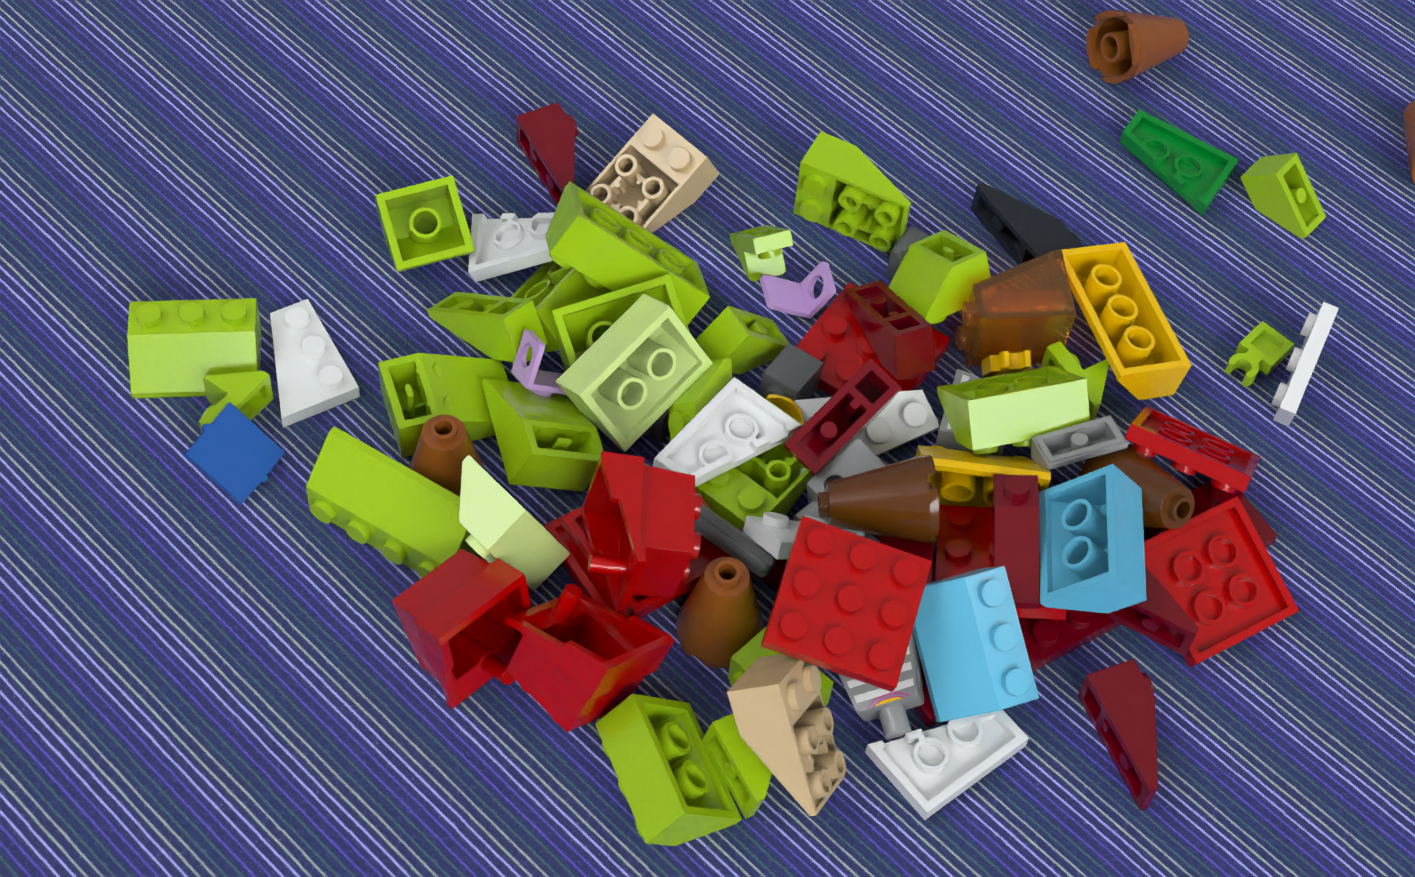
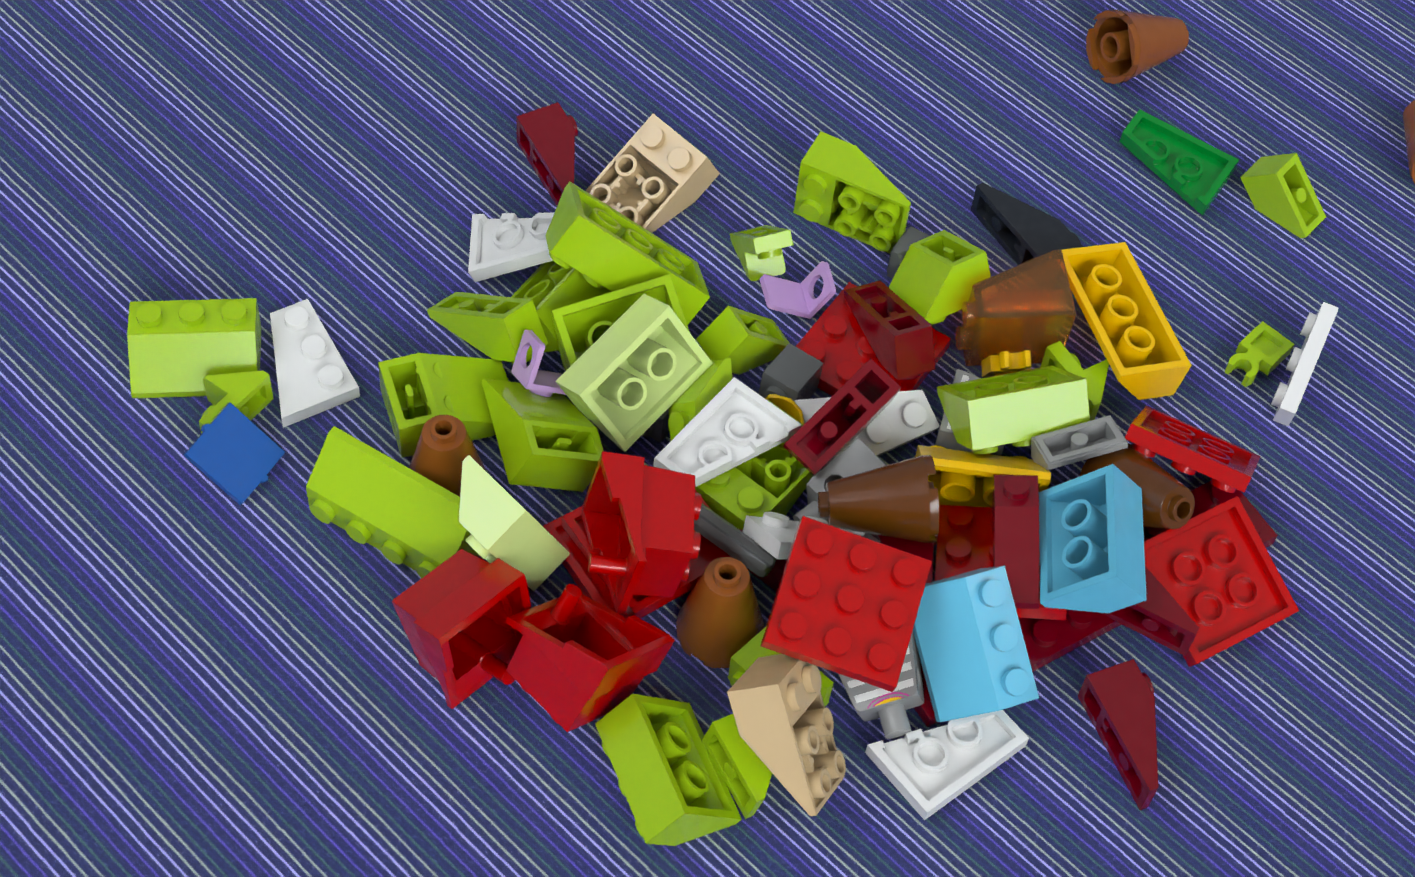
lime slope [375,175,475,272] -> none

